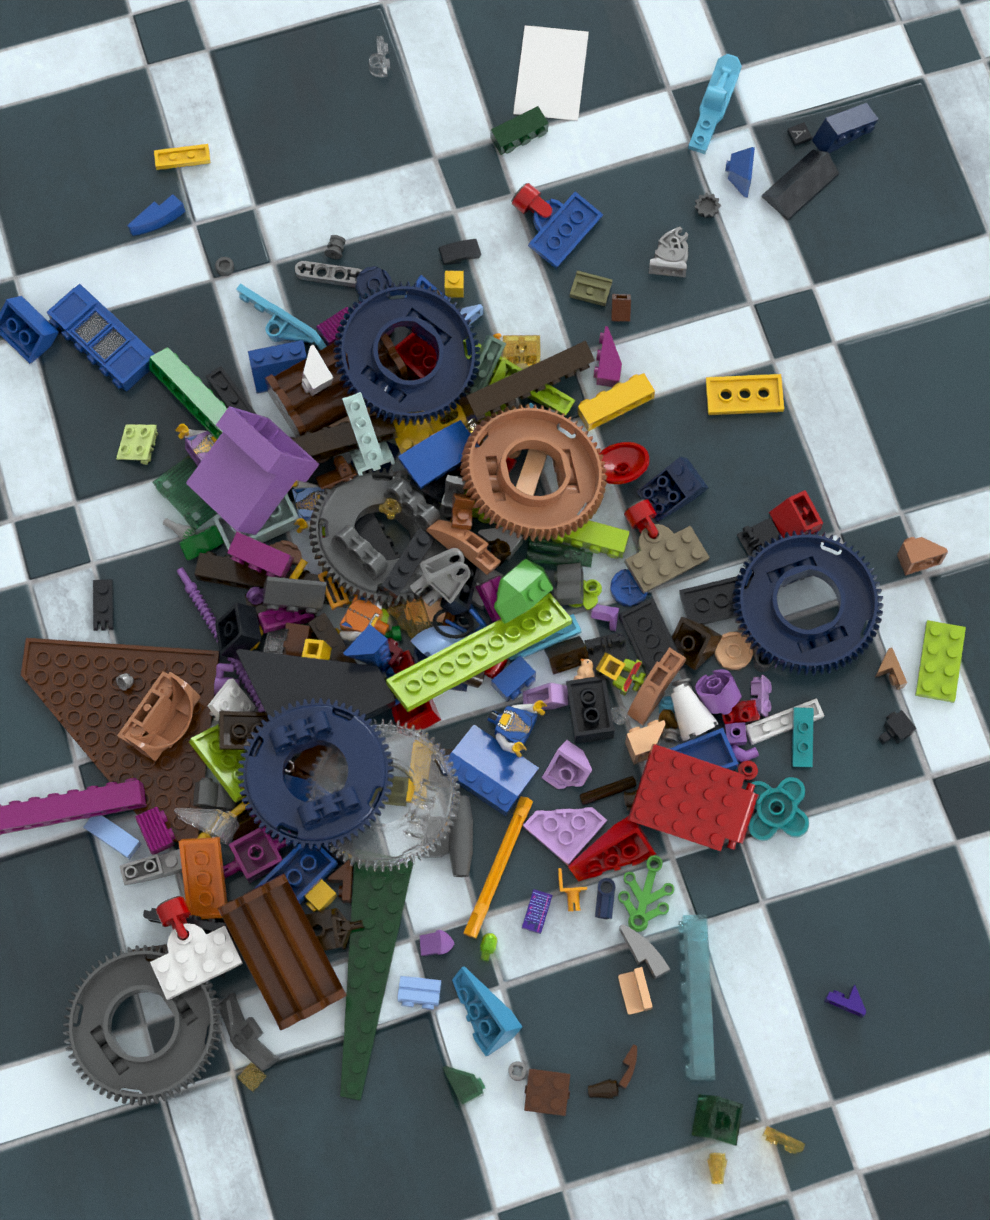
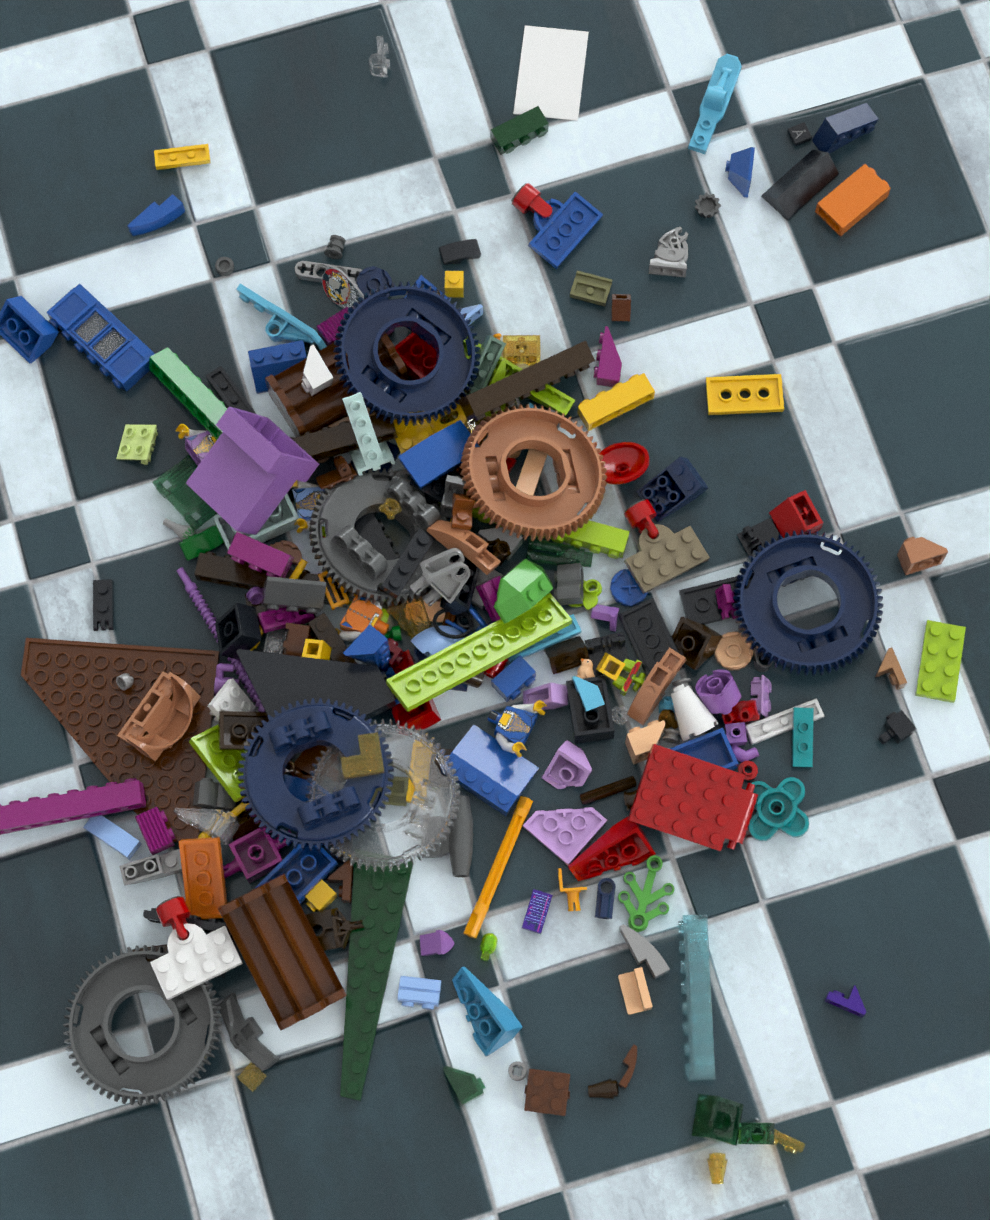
none -> shield [322,267,364,309]
none -> clear yellow plate [341,732,384,779]
none -> medium azure slope [572,676,605,711]
none -> magenta plate [715,584,739,620]
none -> clear green tile [738,1123,775,1145]
none -> orange brick [815,164,891,237]

